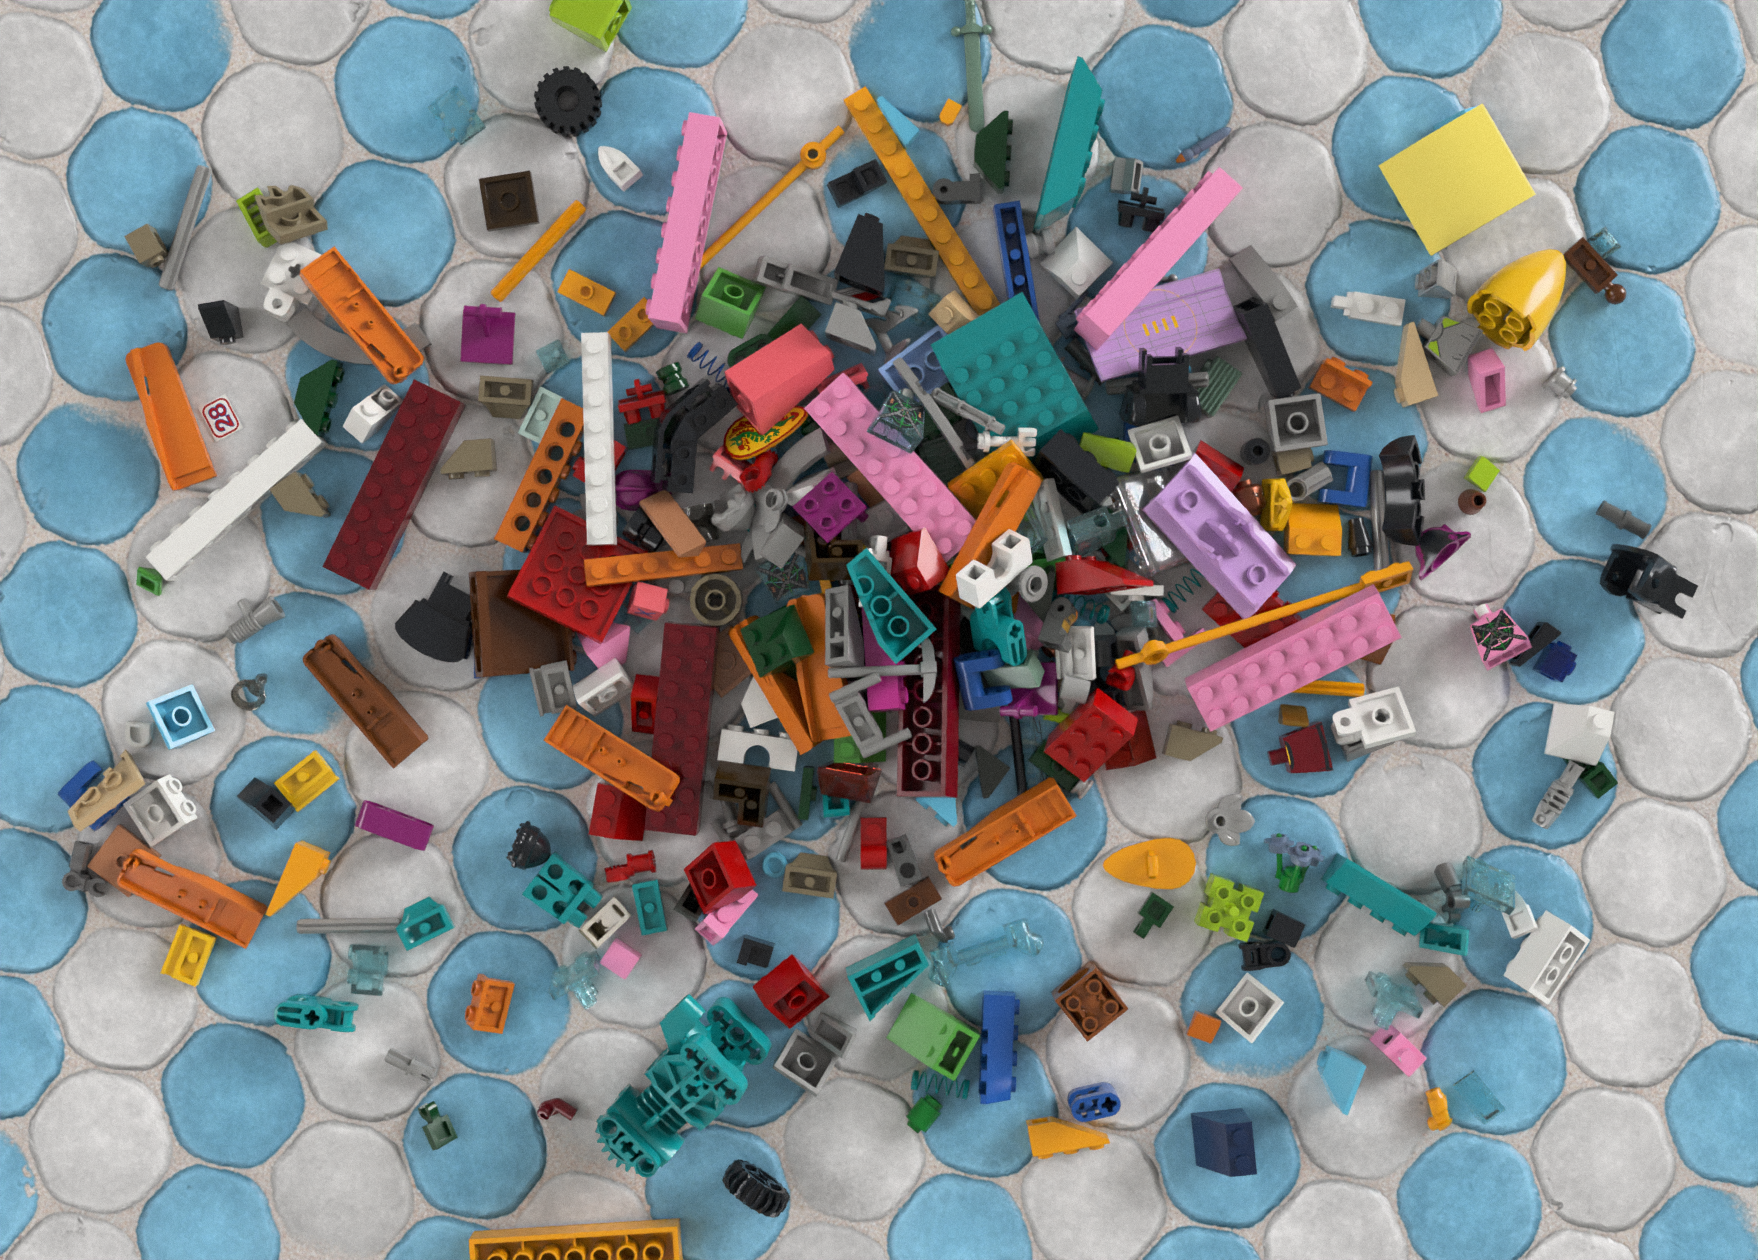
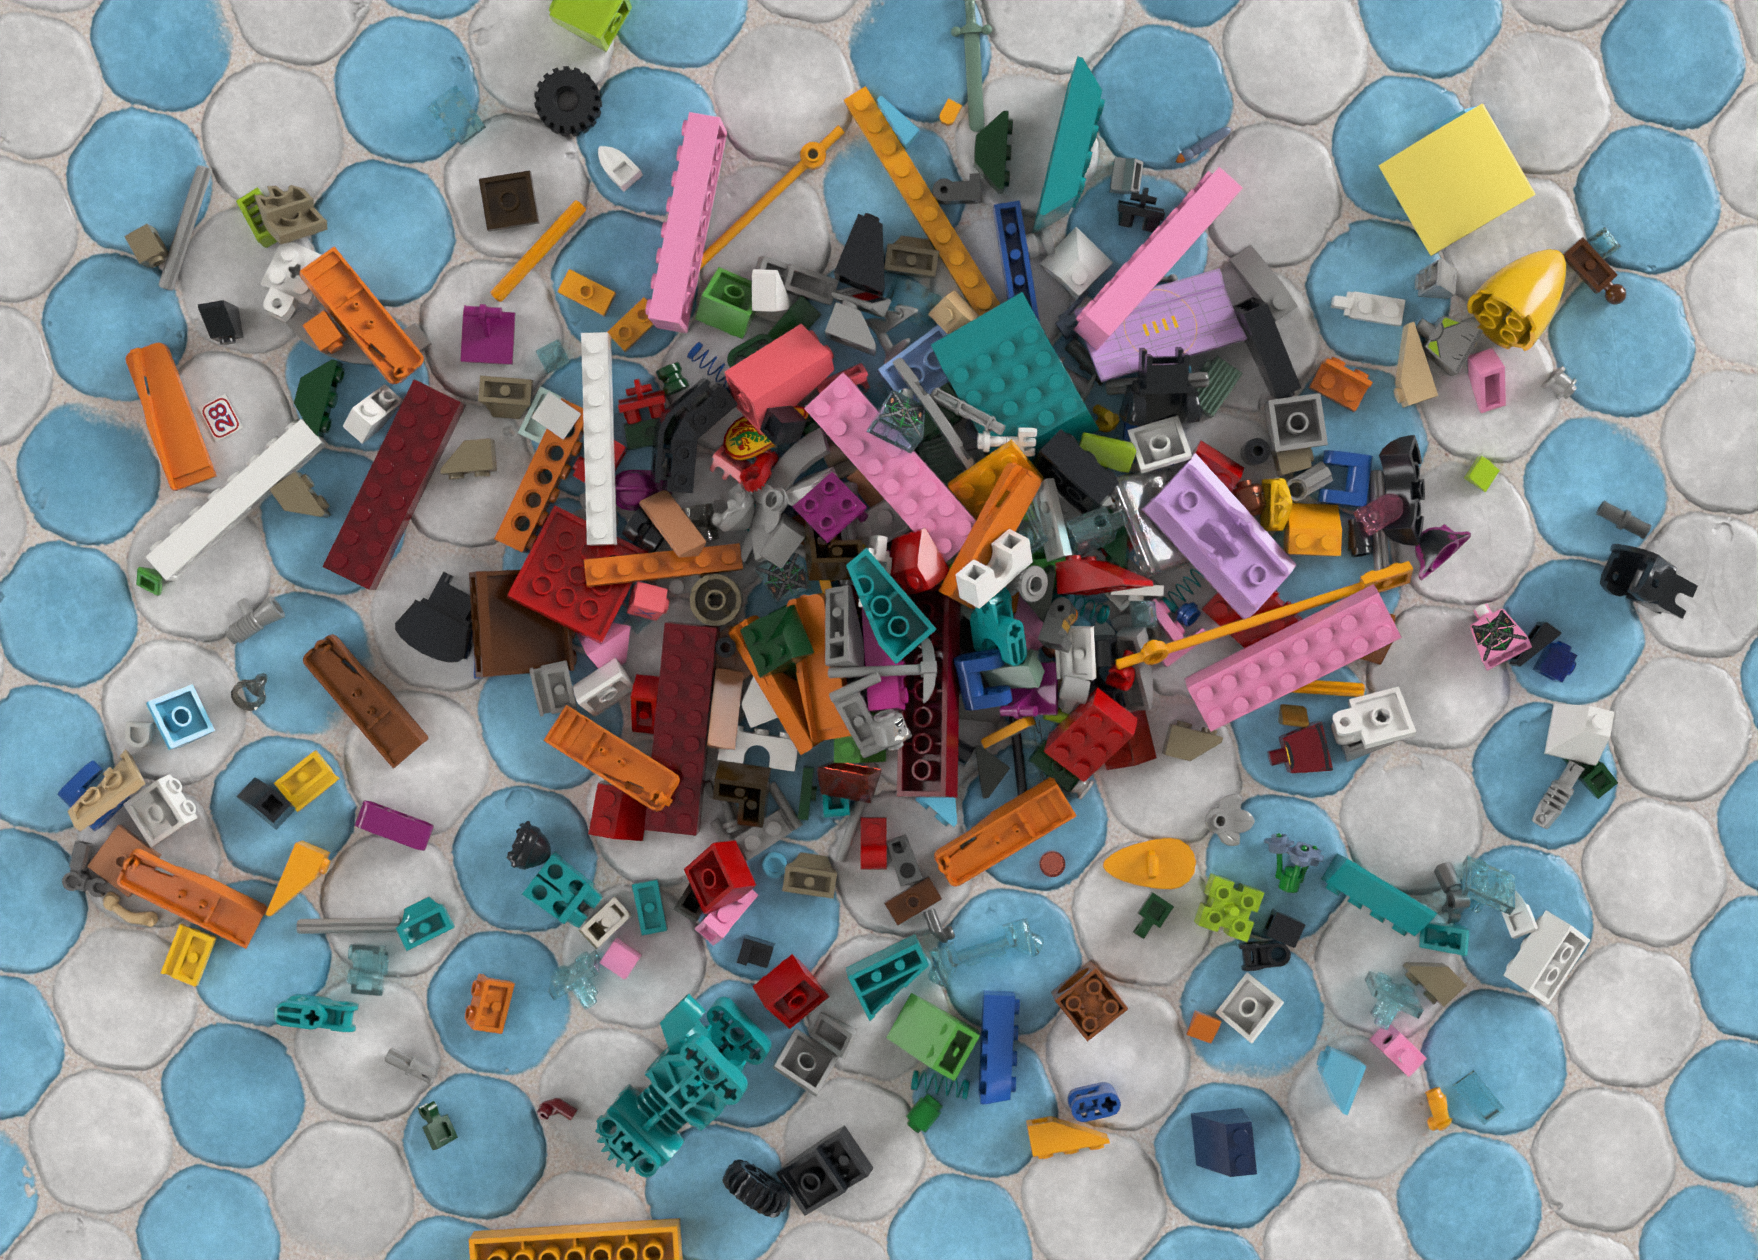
red connector [604,850,656,883] -> none
black slope [827,159,887,208] -> none
copper cone [1458,489,1487,515] -> none
none -> tan piece [103,891,158,927]
none -> orange brick [302,310,348,354]
none -> white sticker [531,392,581,440]
none -> nougat slope [707,668,744,750]
none -> black pin [715,637,736,658]
none -> white slope [752,269,792,312]
none -> black panel [760,406,807,445]
none -> black slope [776,1125,873,1216]
none -> light grey head [870,709,909,751]
none -> light orange tile [981,716,1036,749]
none -> clear red tile [1039,850,1065,877]
none -> yellow plate [1093,404,1120,432]
none -> blue plate [1176,602,1201,627]
none -> clear pink plate [1353,493,1403,536]

